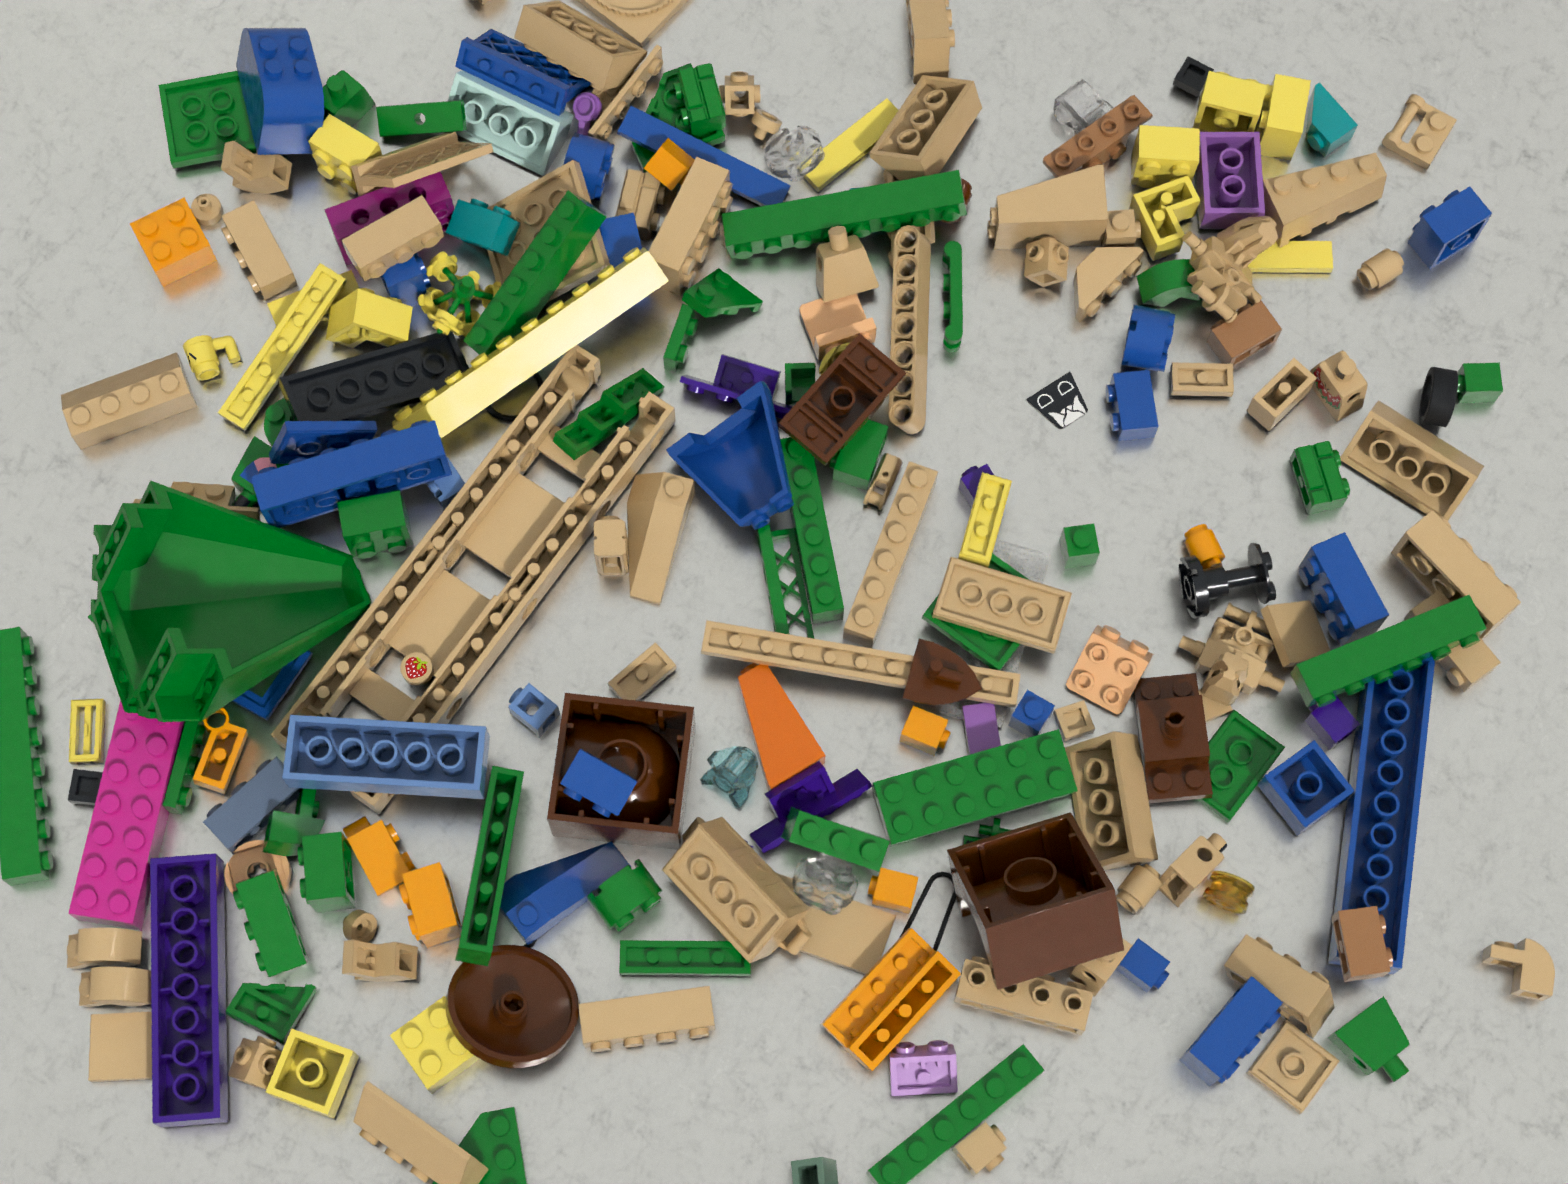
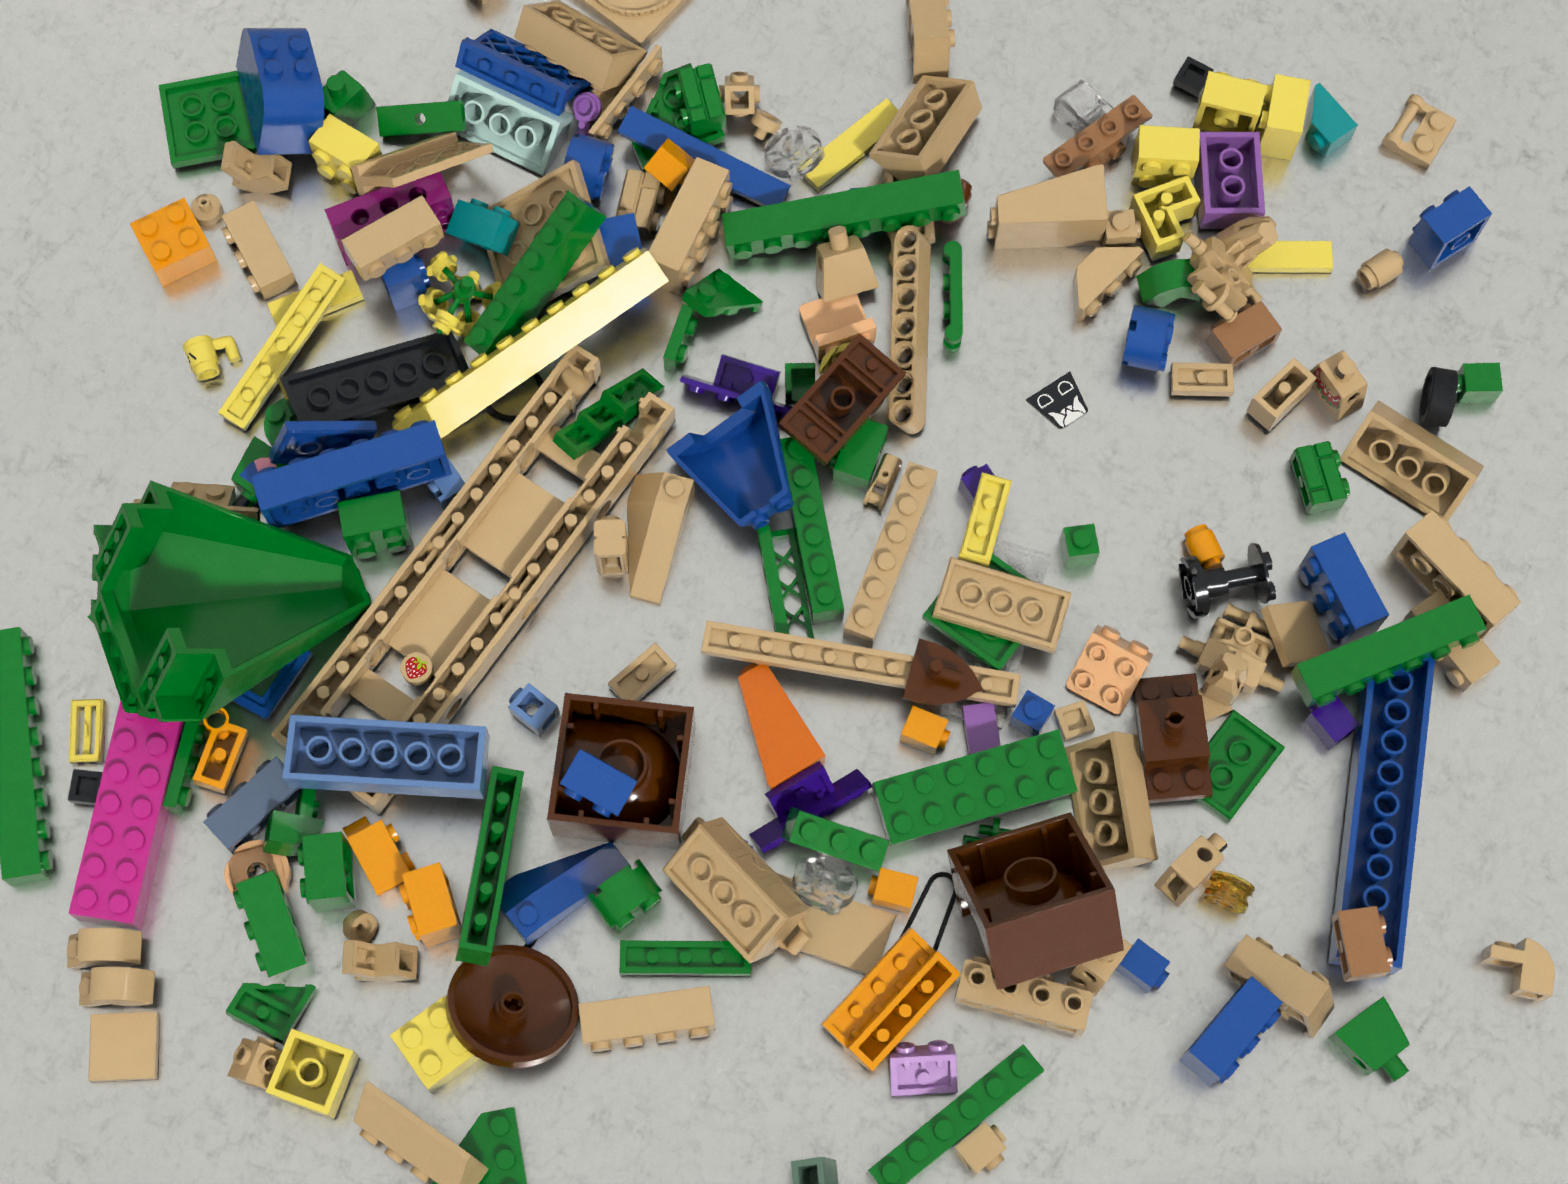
tan slope [61,352,198,450] -> none
dark purple brick [150,853,228,1128] -> none
light yellow brick [326,288,413,348] -> none
clear light blue brick [700,746,759,808] -> none
tan brick [1024,236,1069,287] -> none
blue brick [1106,370,1159,441] -> none
tan brick [1116,864,1162,914] -> none
tan tile [1246,1020,1340,1114] -> none
blue brick [1257,740,1355,836] -> none
tan wedge [1263,153,1387,248] -> none

